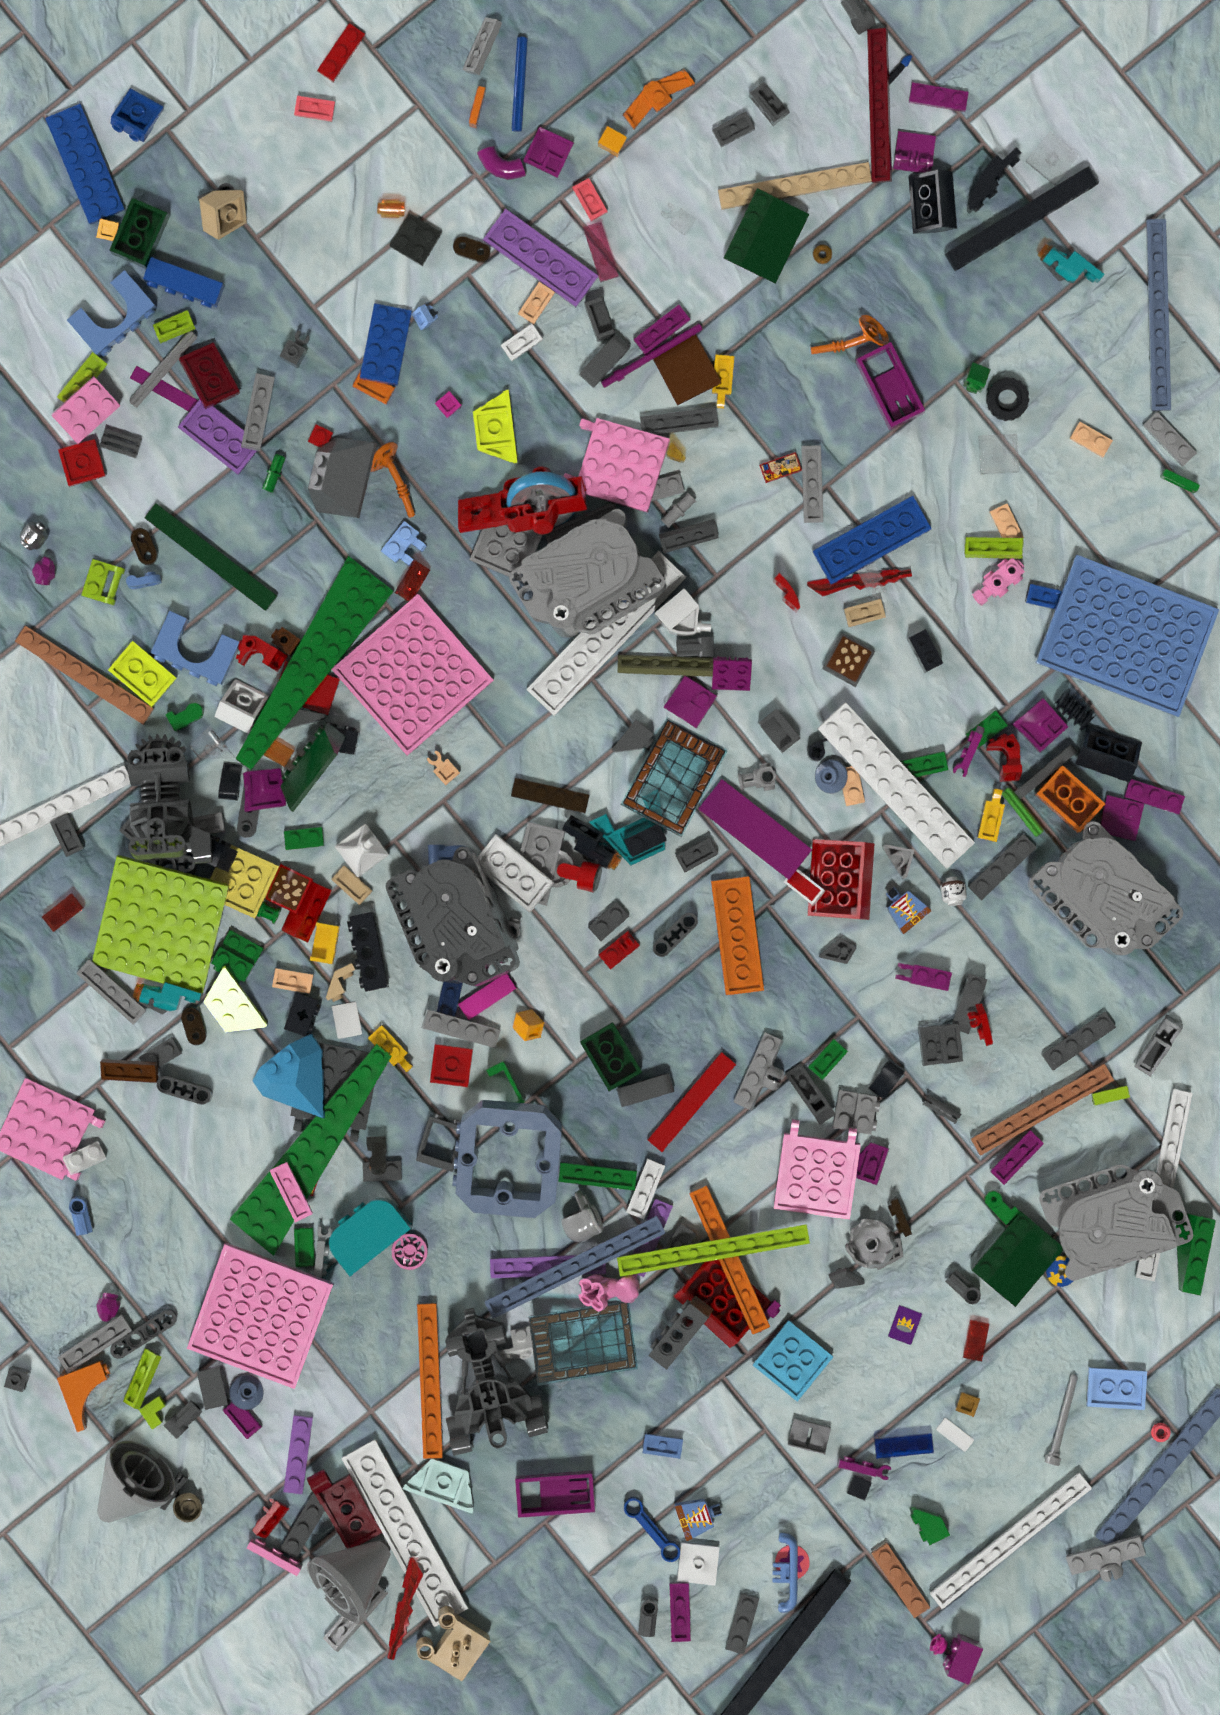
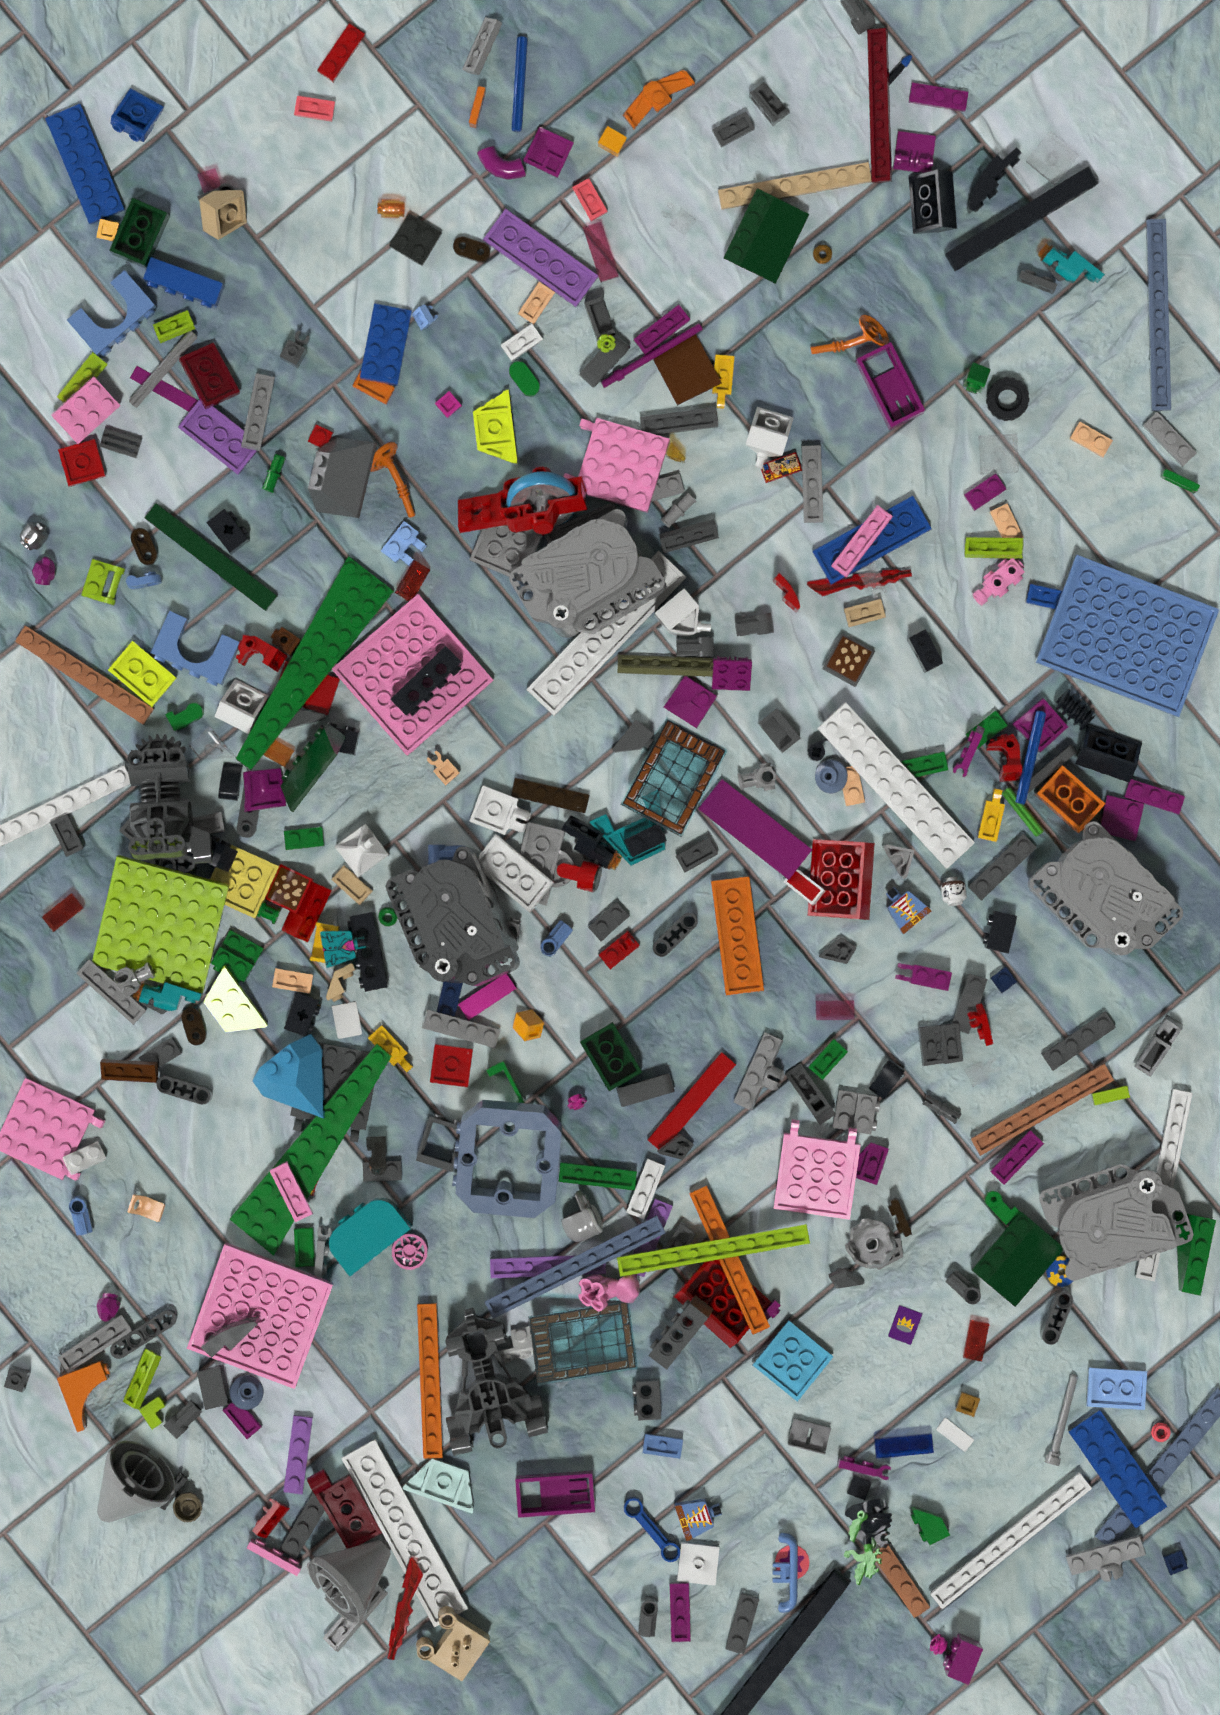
none -> light grey connector [114,962,156,997]
none -> light nougat bracket [127,1194,165,1222]
none -> clear pink plate [197,168,221,193]
none -> dark grey slope [201,1316,260,1358]
none -> black brick [206,509,249,555]
none -> teal torso [320,931,366,968]
none -> green plate [378,907,398,926]
none -> black brick [390,646,462,717]
none -> white plate [469,785,531,835]
none -> green tile [509,361,540,397]
none -> medium blue piece [540,920,573,957]
none -> dark pink plate [567,1094,587,1110]
none -> lime plate [597,334,616,353]
none -> dark grey brick [632,1378,661,1421]
none -> dark grey piece [657,1134,694,1160]
none -> dark grey piece [735,613,774,636]
none -> white piece [746,407,794,469]
none -> clear pink plate [815,1000,855,1020]
none -> bright pink tile [831,505,893,578]
none -> helmet [844,1498,892,1585]
none -> magenta plate [964,474,1006,511]
none -> black brick [982,911,1017,954]
none -> dark blue plate [990,967,1017,994]
none -> blue axle [1016,711,1046,805]
none -> dark grey plate [1017,270,1057,294]
none -> dark grey beam [1040,1290,1073,1345]
none -> blue plate [1068,1410,1167,1528]
none -> dark blue plate [1163,1550,1188,1575]

